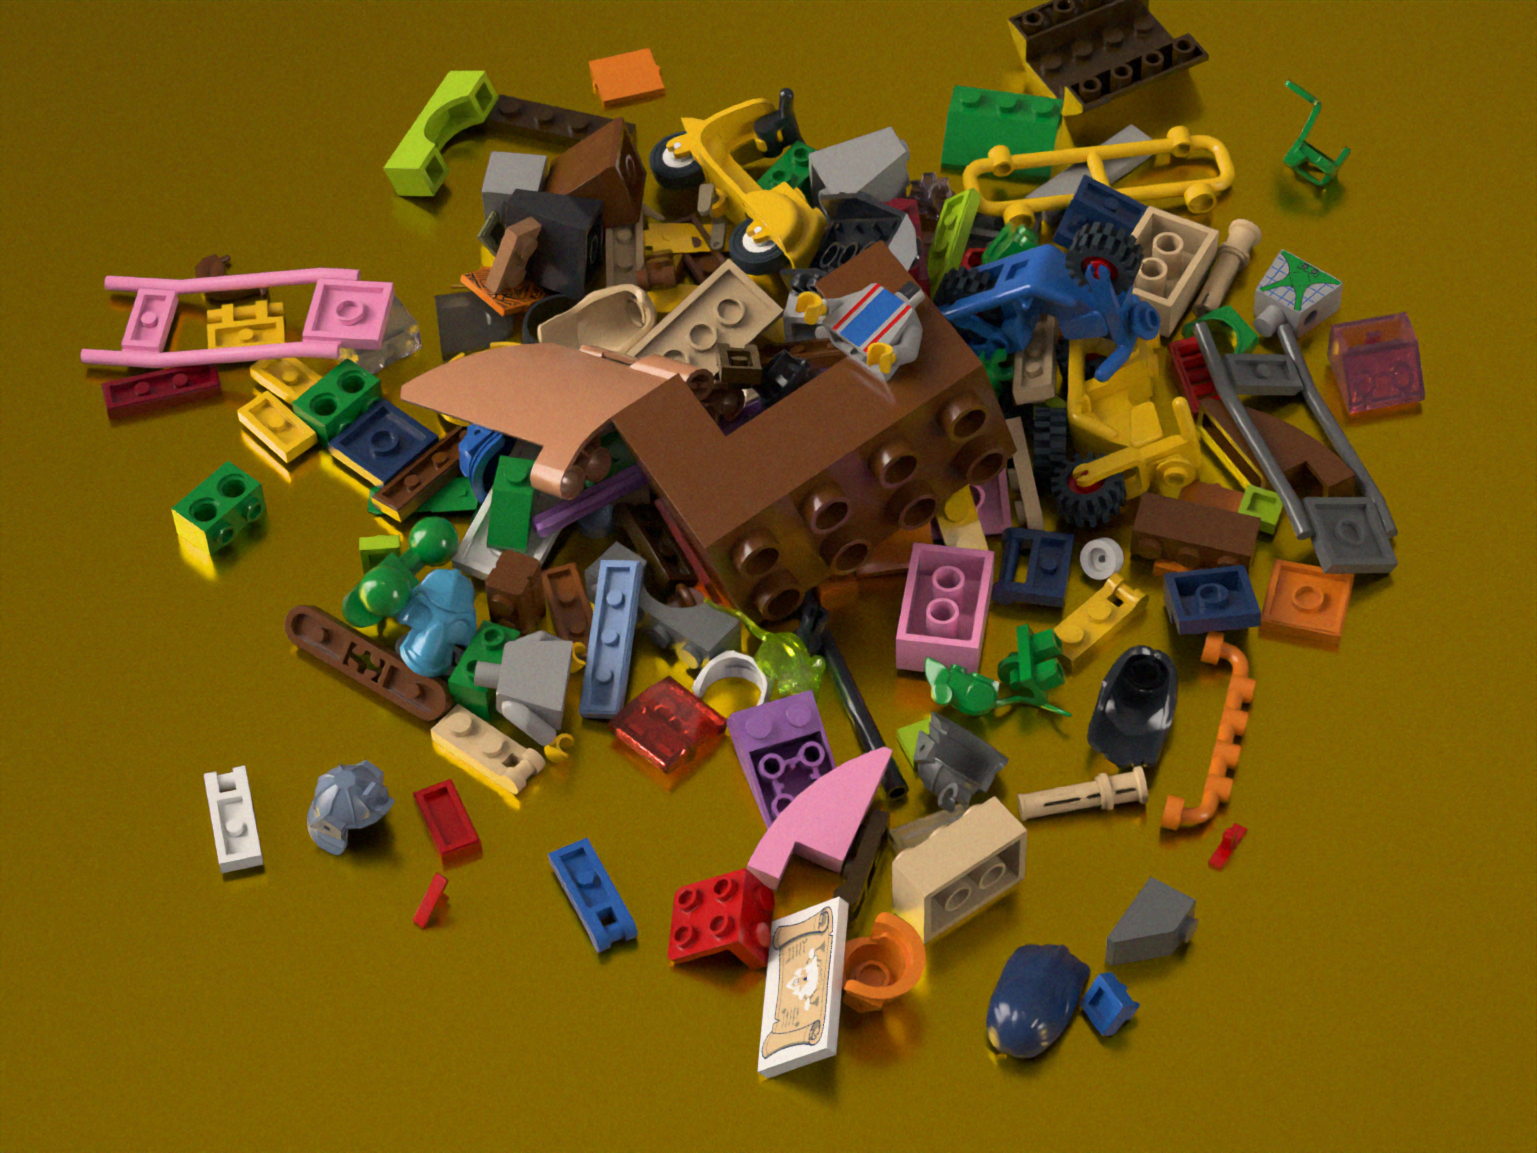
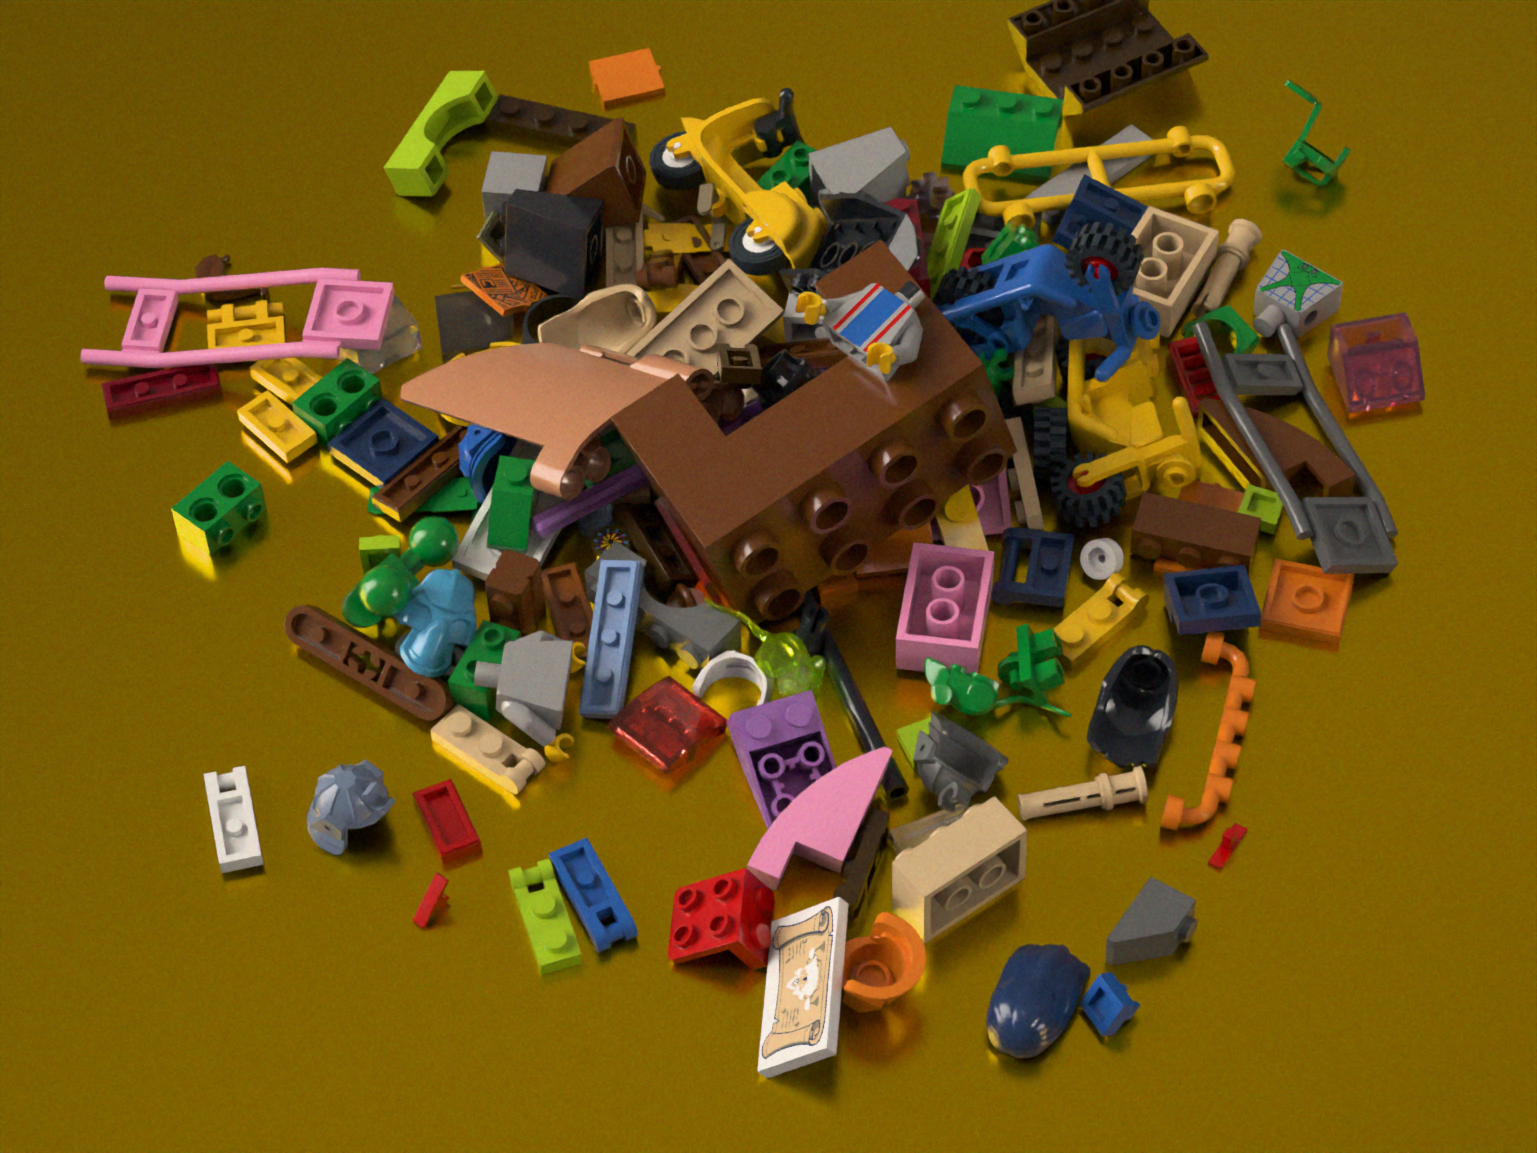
medium nougat plate [484,217,542,294] -> none
none -> lime plate [508,859,583,975]
none -> tile [591,526,632,560]

